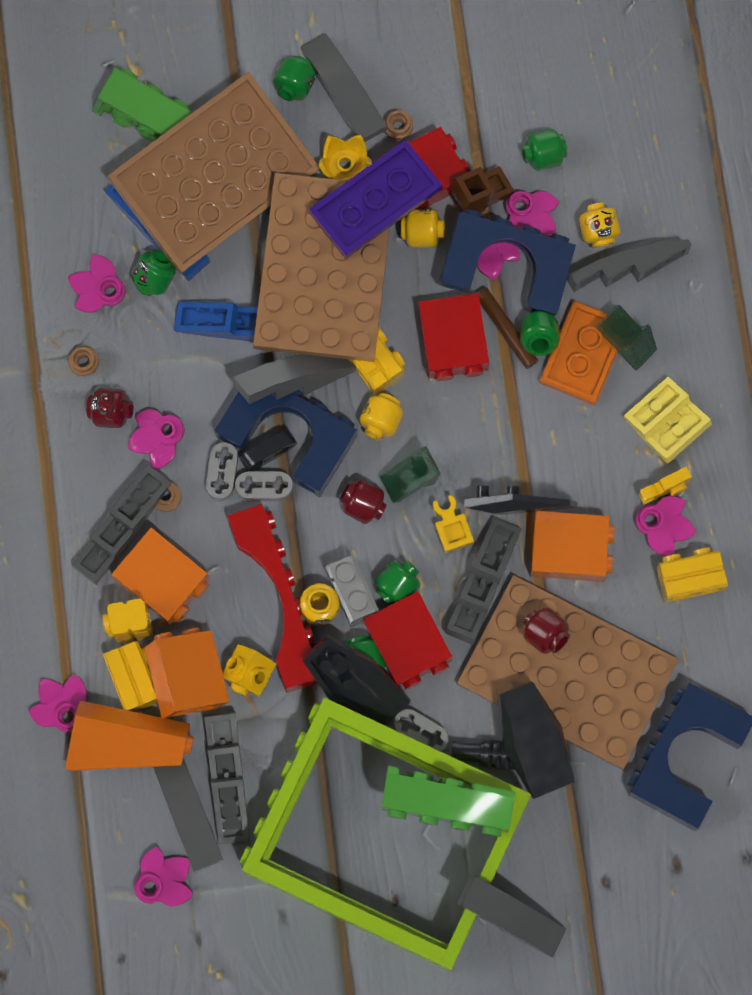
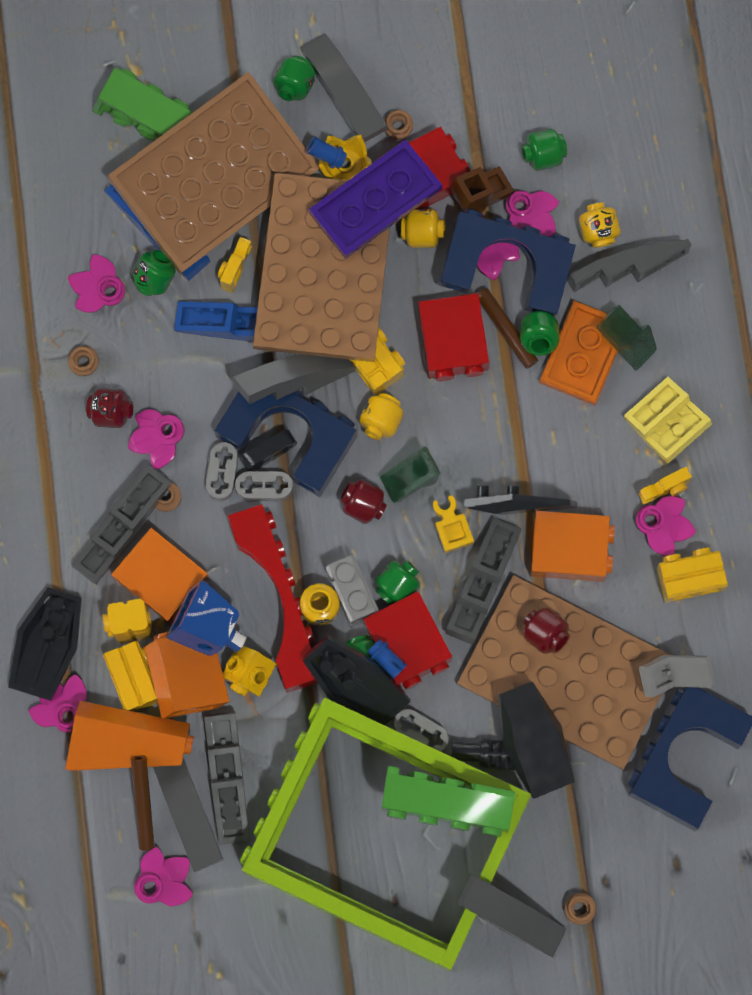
none -> black piece [8,587,82,701]
none -> reddish brown piece [131,756,155,851]
none -> blue torso [166,580,246,656]
none -> yellow plate [218,237,252,294]
none -> blue pin [306,136,347,169]
none -> blue pin [367,639,407,679]
none -> medium nougat plate [564,893,596,925]
none -> light grey bracket [639,655,716,697]

